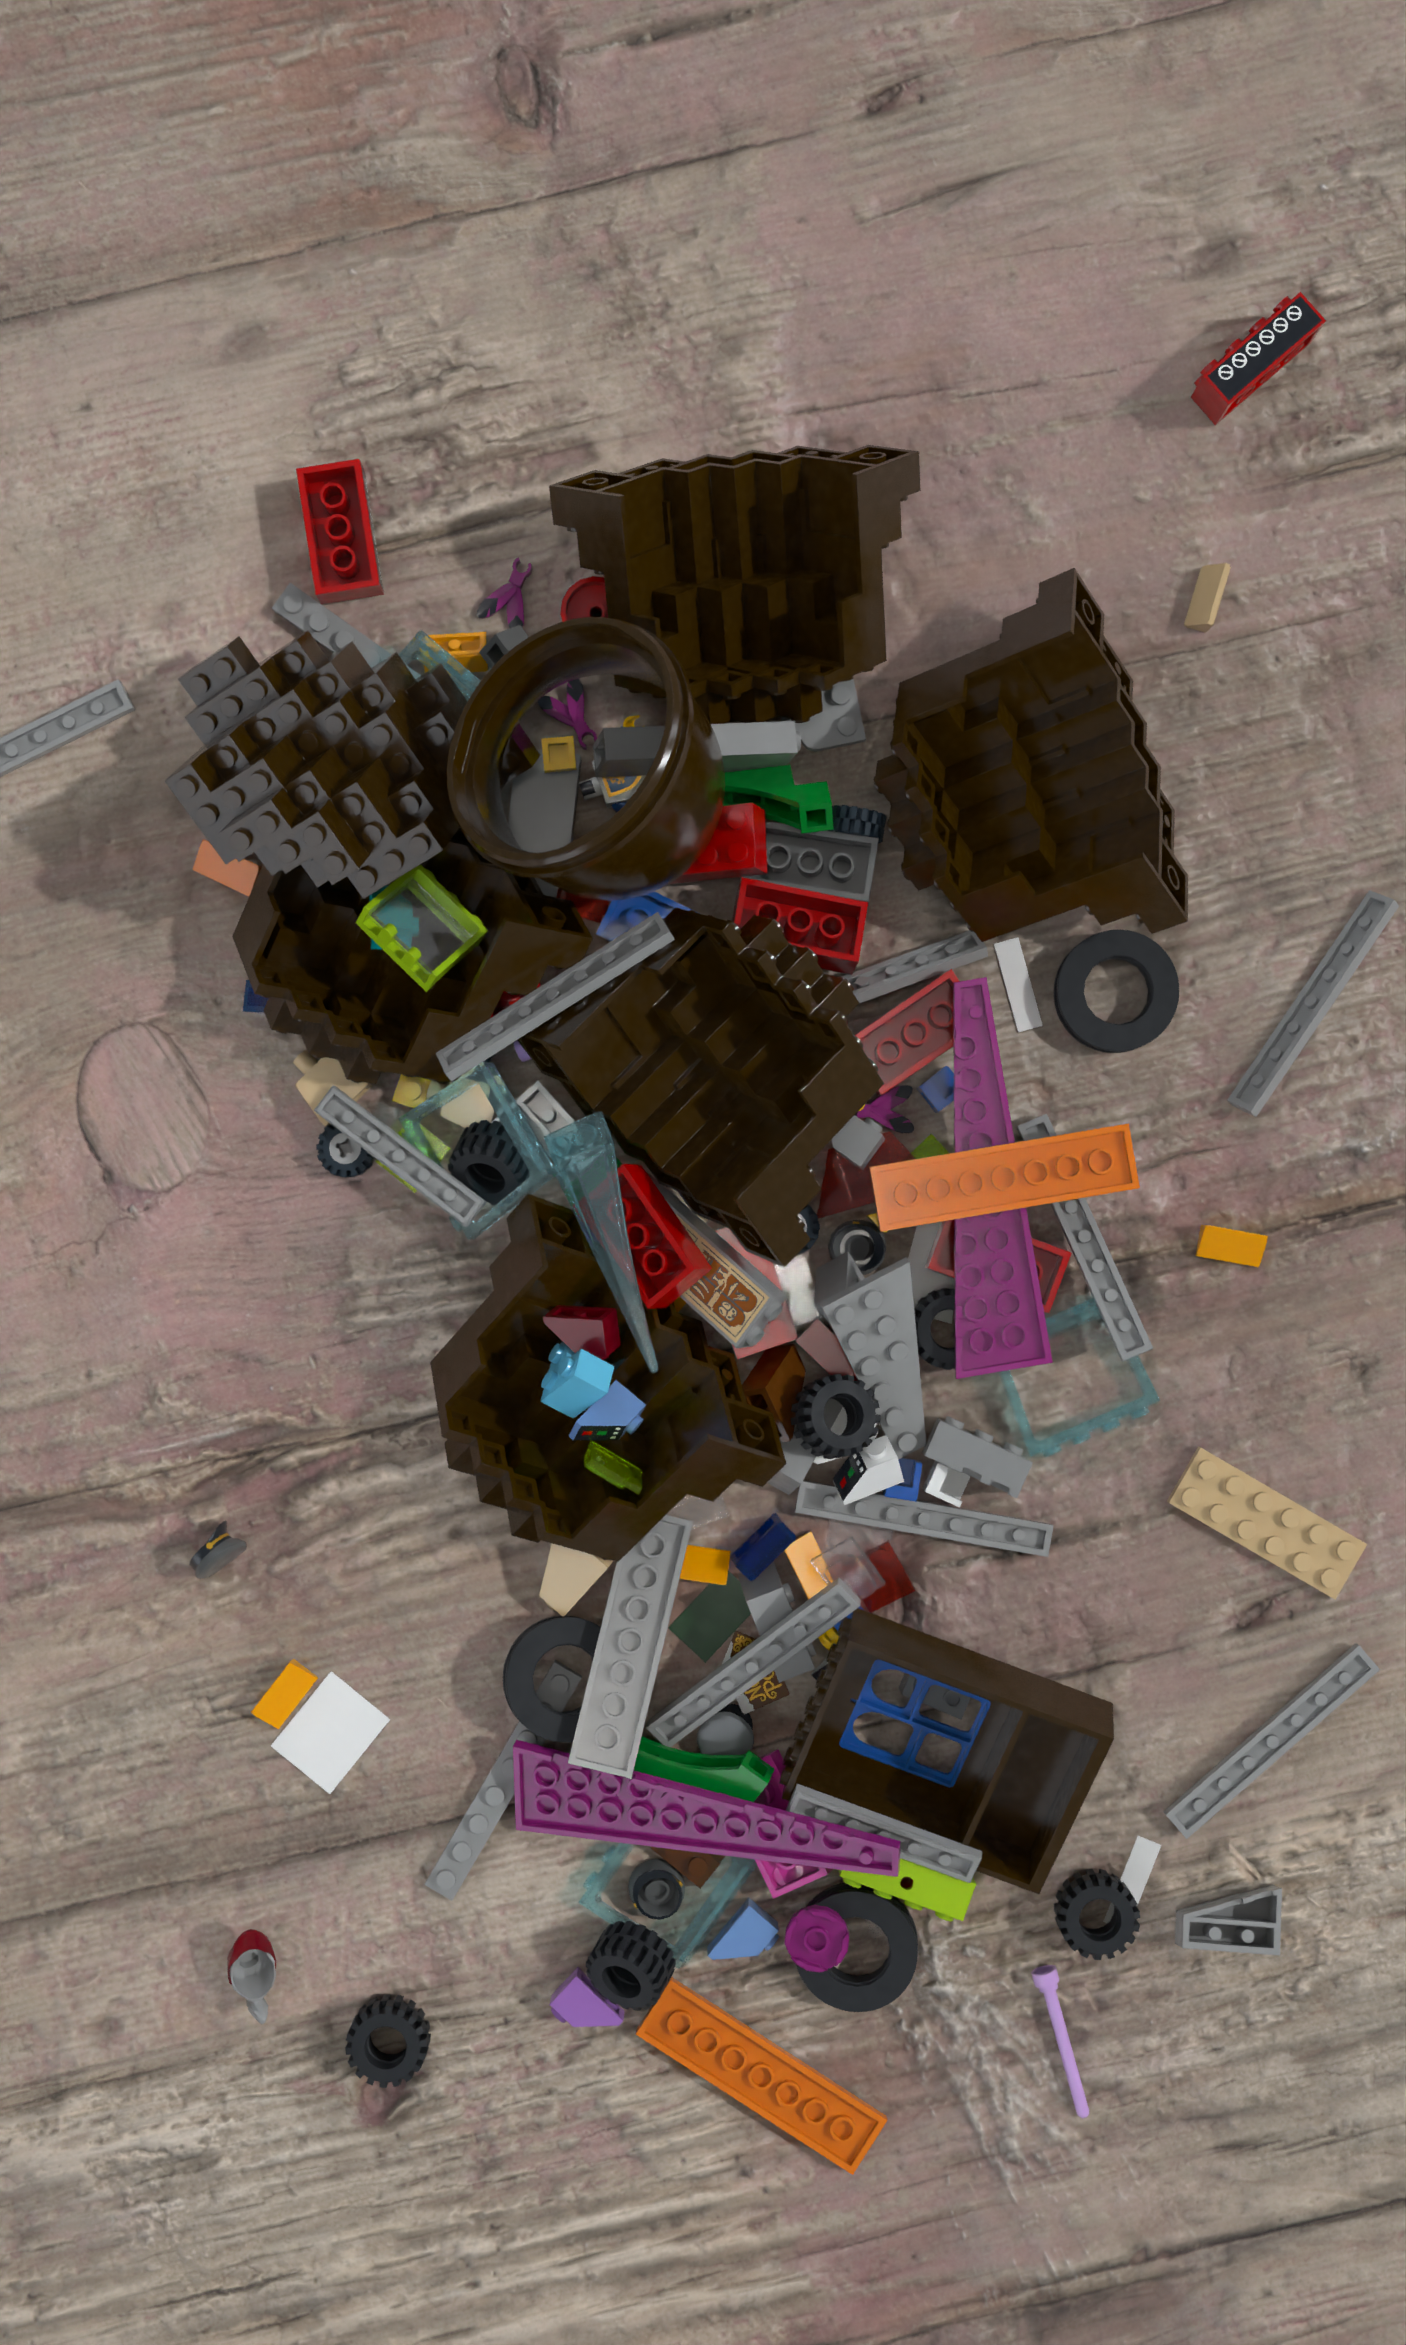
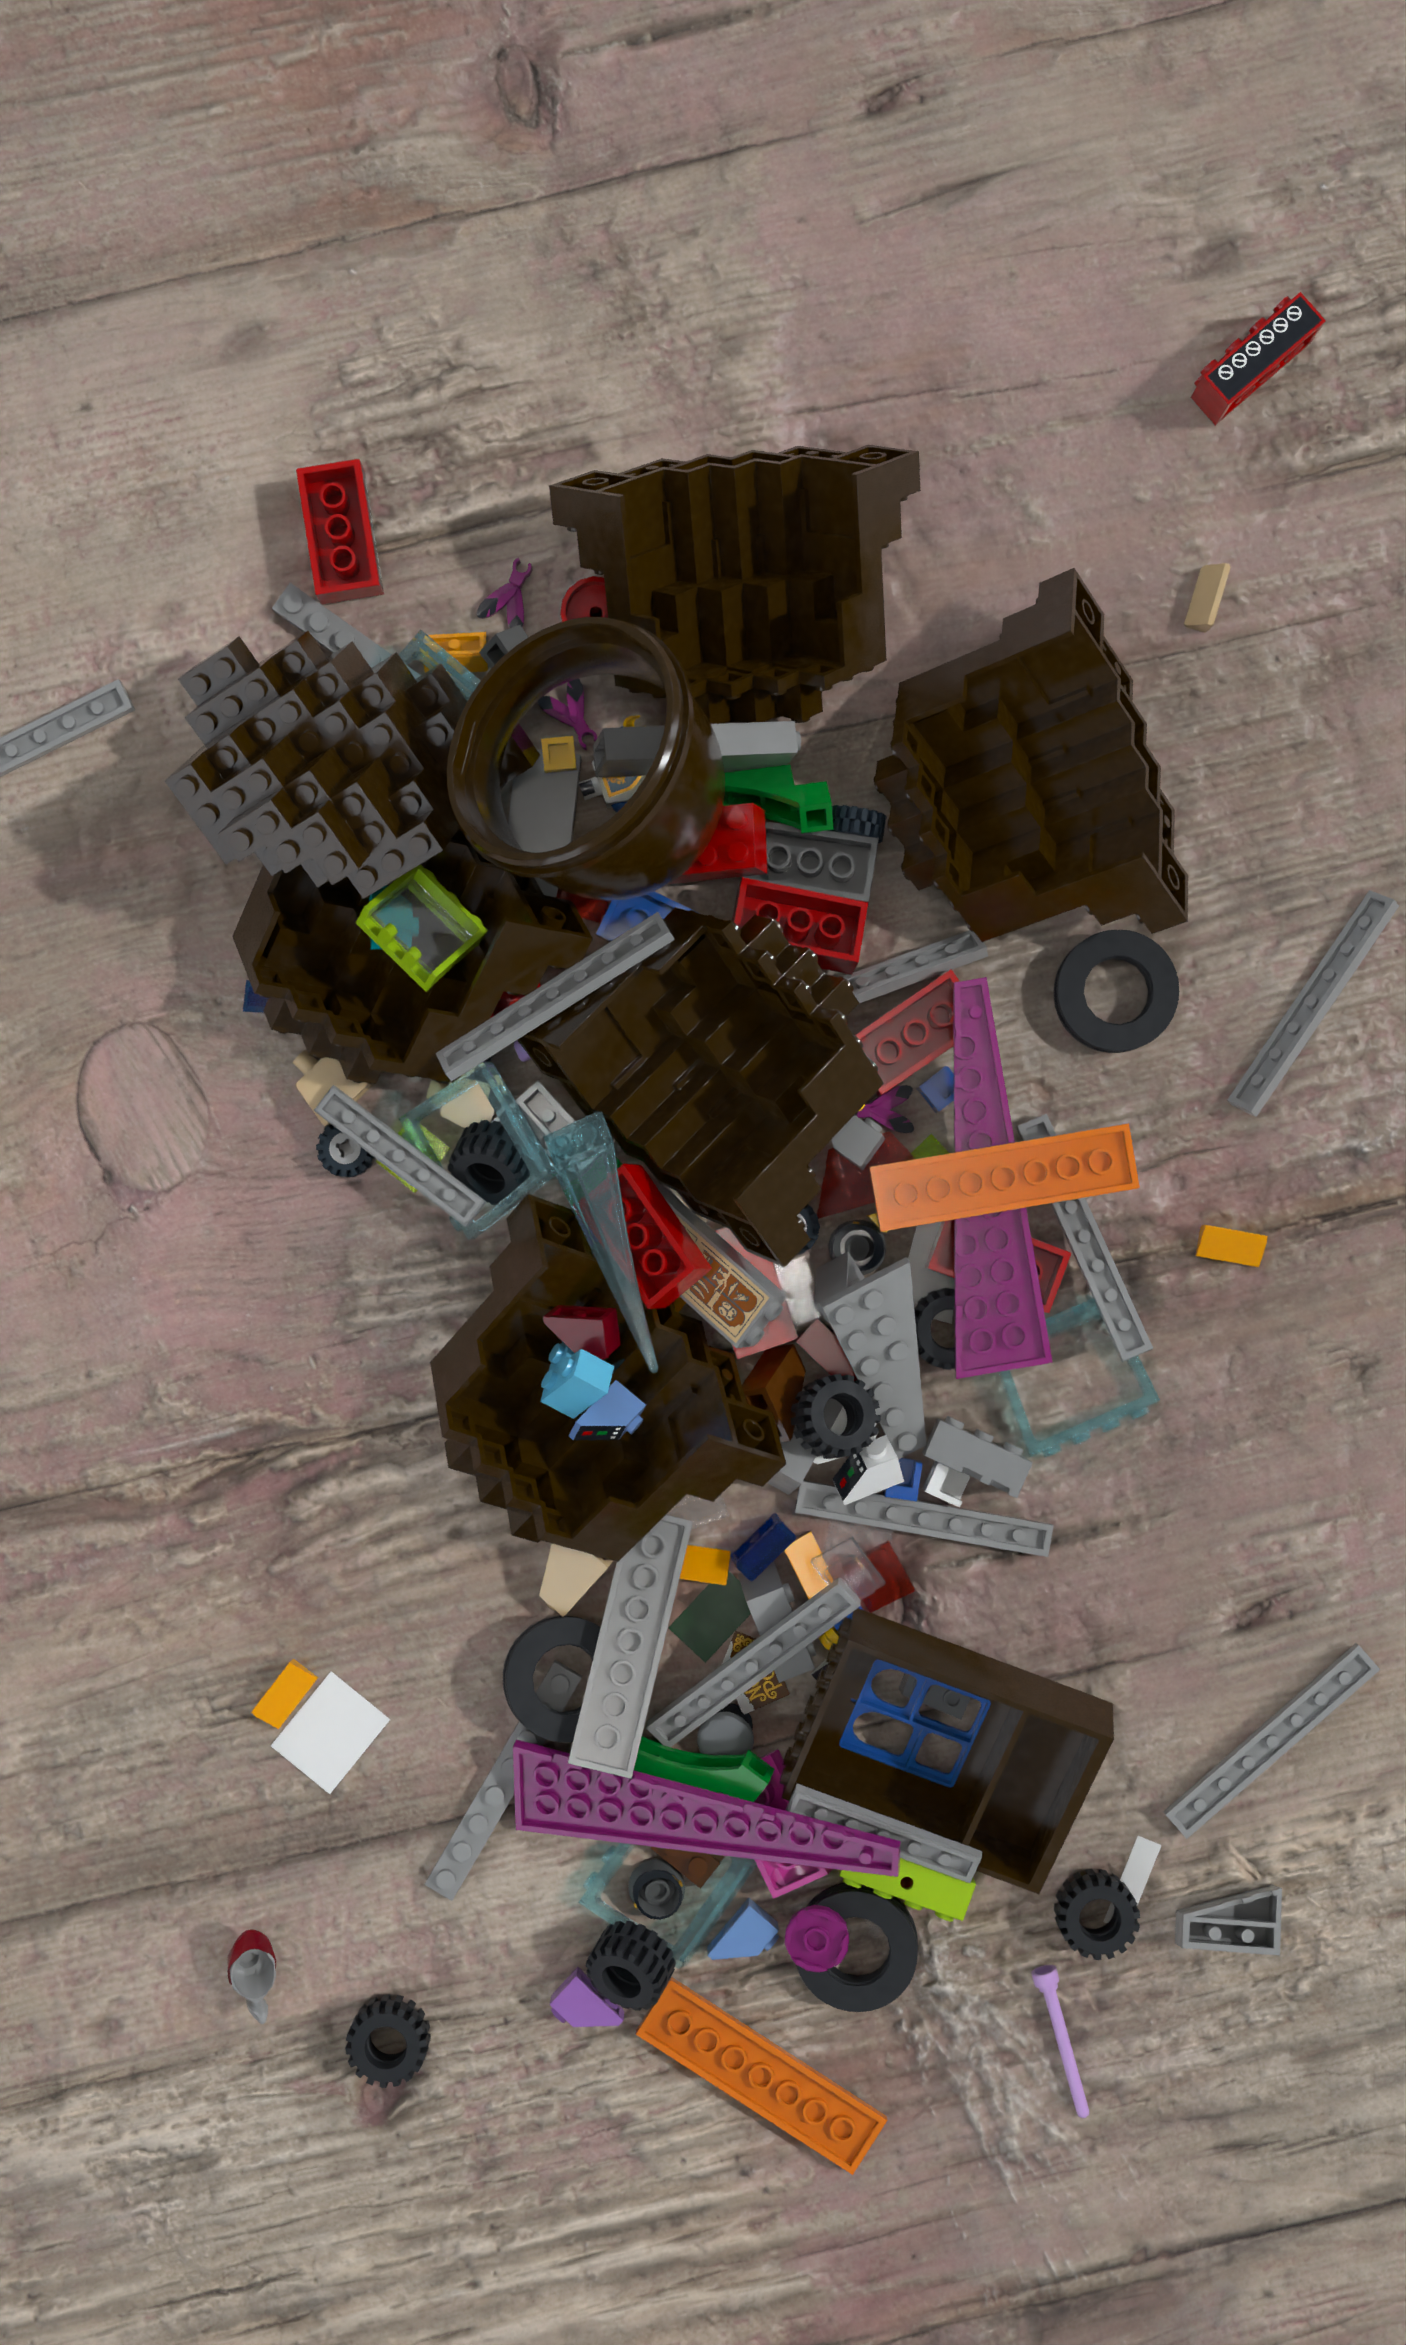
dark grey piece [189,1521,247,1579] -> none
orange slope [192,839,262,897] -> none
yellow plate [392,1074,432,1111] -> none
clear neon green piece [584,1440,642,1494] -> none
light grey plate [781,679,866,752] -> none
white sticker [994,937,1043,1032] -> none
tan plate [1166,1446,1367,1600] -> none

